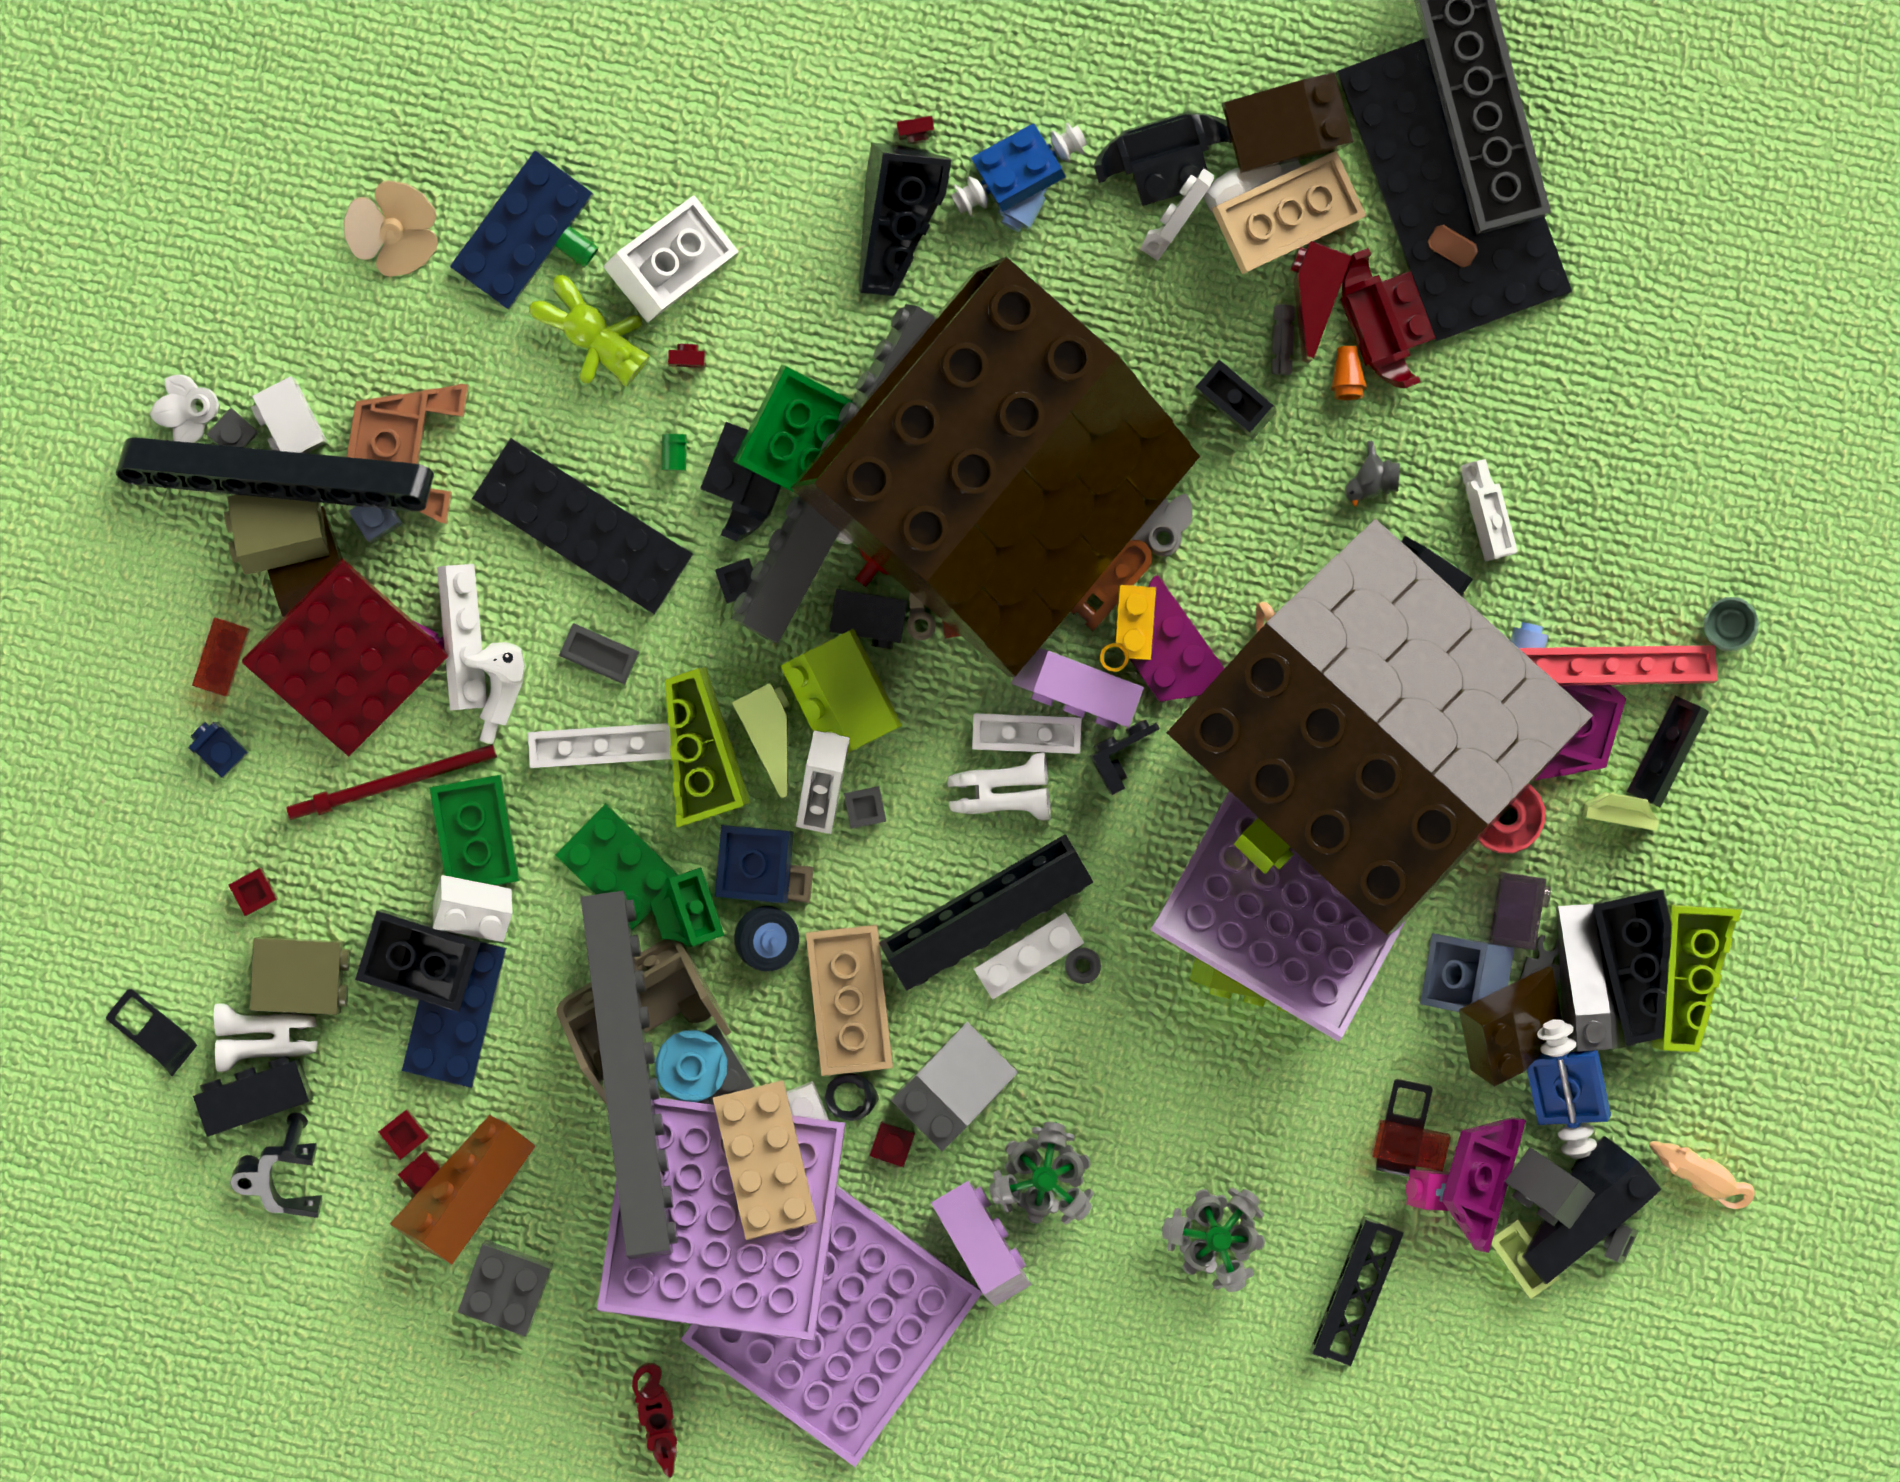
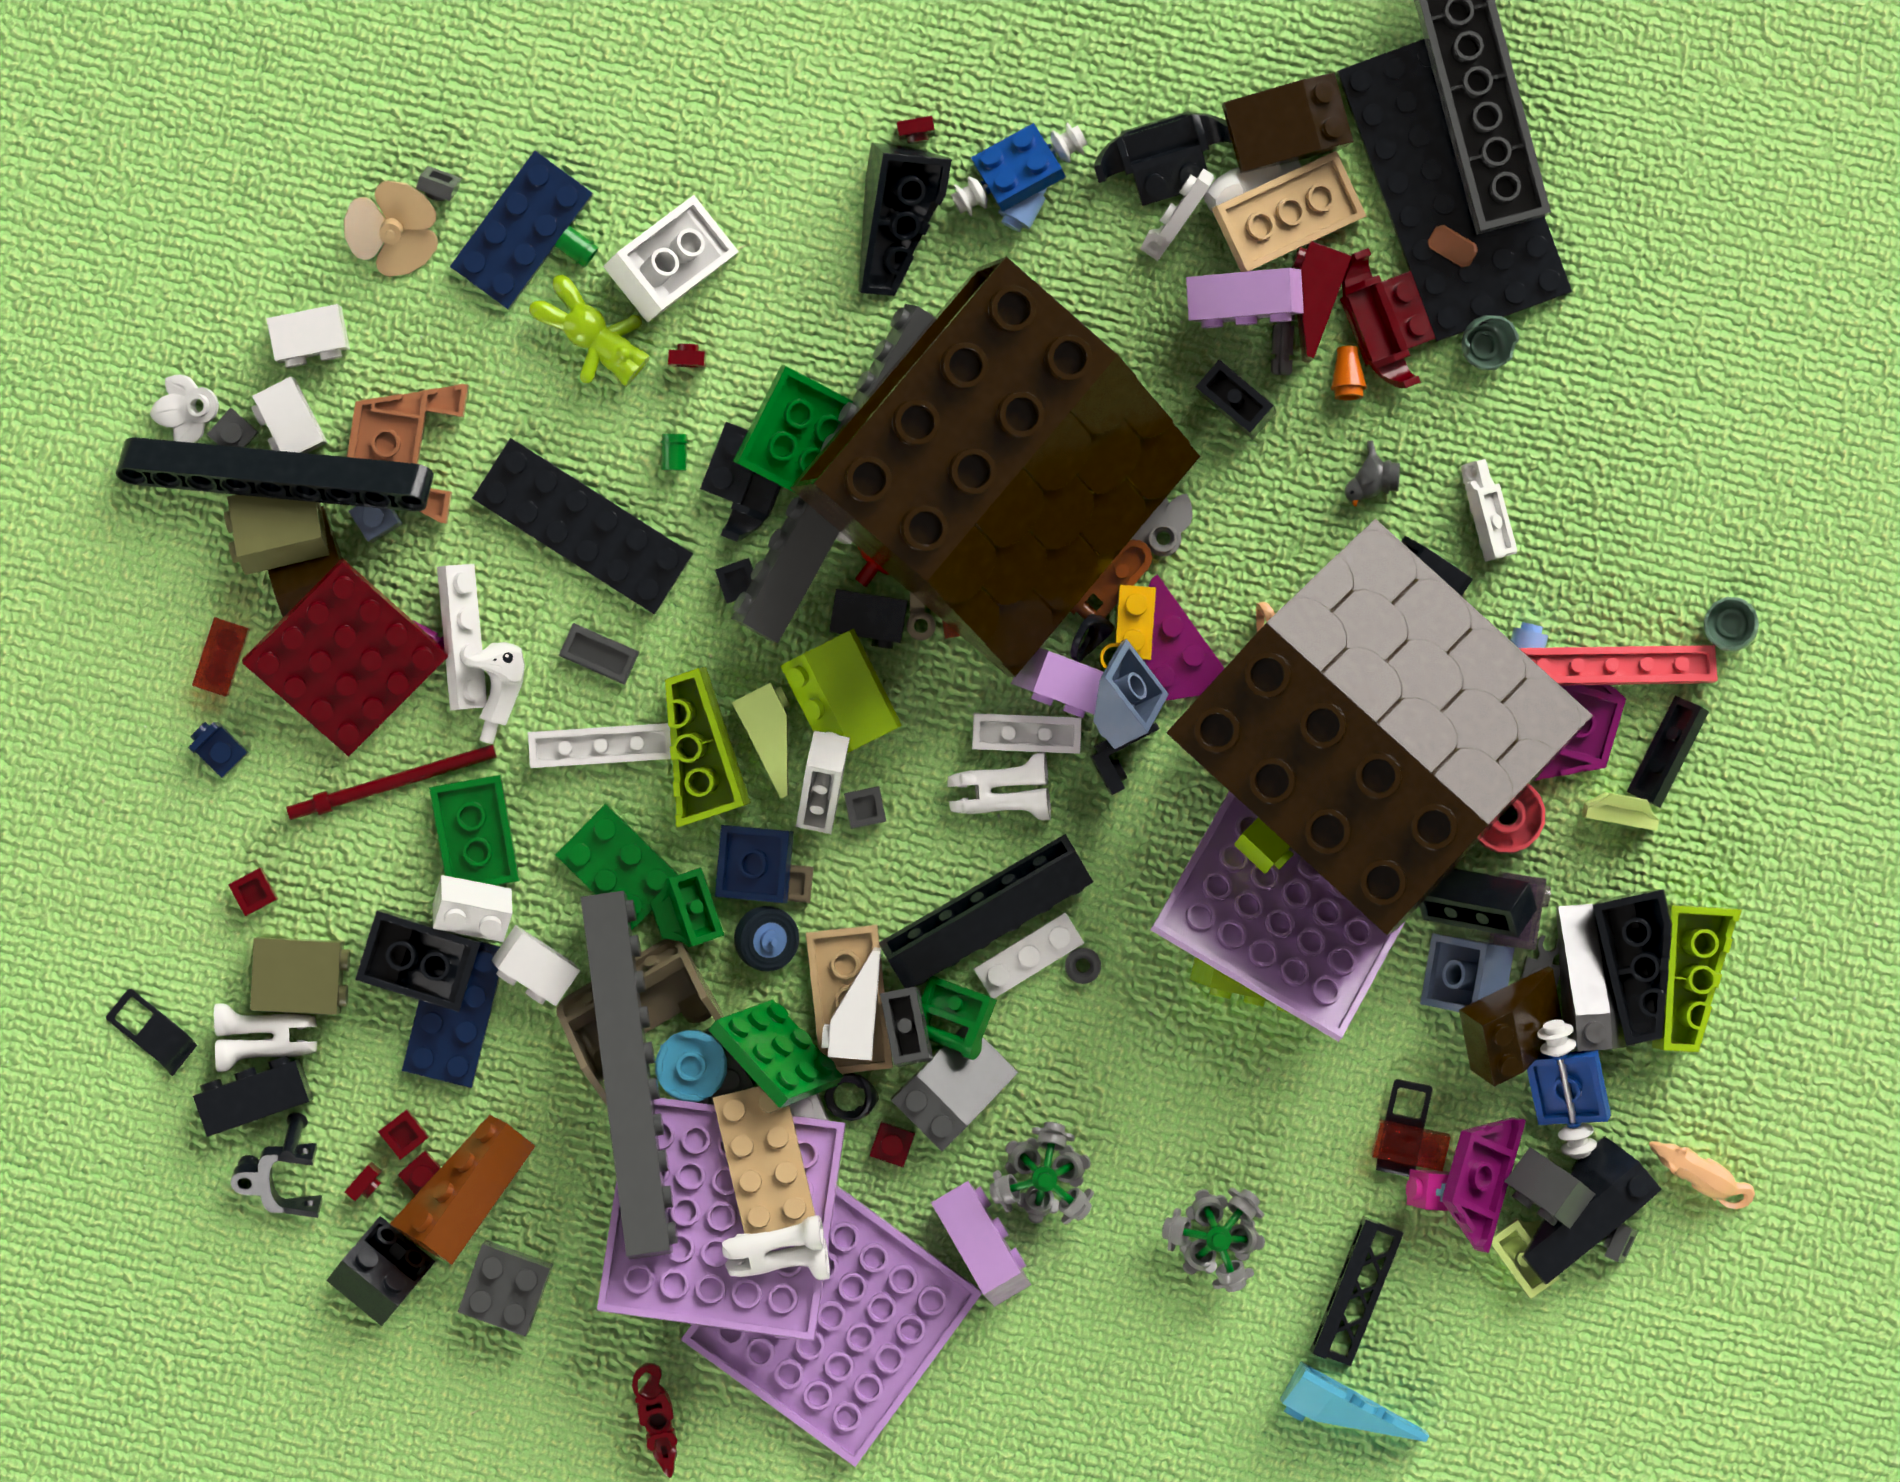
none -> white brick [266,304,350,368]
none -> black slope [326,1216,436,1326]
none -> dark red plate [345,1162,382,1201]
none -> dark grey plate [416,166,462,201]
none -> white brick [491,925,580,1006]
none -> green plate [708,999,844,1109]
none -> white piece [722,1215,830,1280]
none -> white slope [821,947,881,1060]
none -> dark grey brick [880,987,933,1067]
none -> green plate [922,976,997,1060]
none -> black piece [1070,614,1115,662]
none -> sand blue slope [1093,639,1169,749]
none -> lavender wedge [1186,268,1304,328]
none -> medium azure wedge [1280,1362,1429,1442]
none -> black brick [1419,868,1537,938]
none -> sand green hair [1461,315,1519,370]

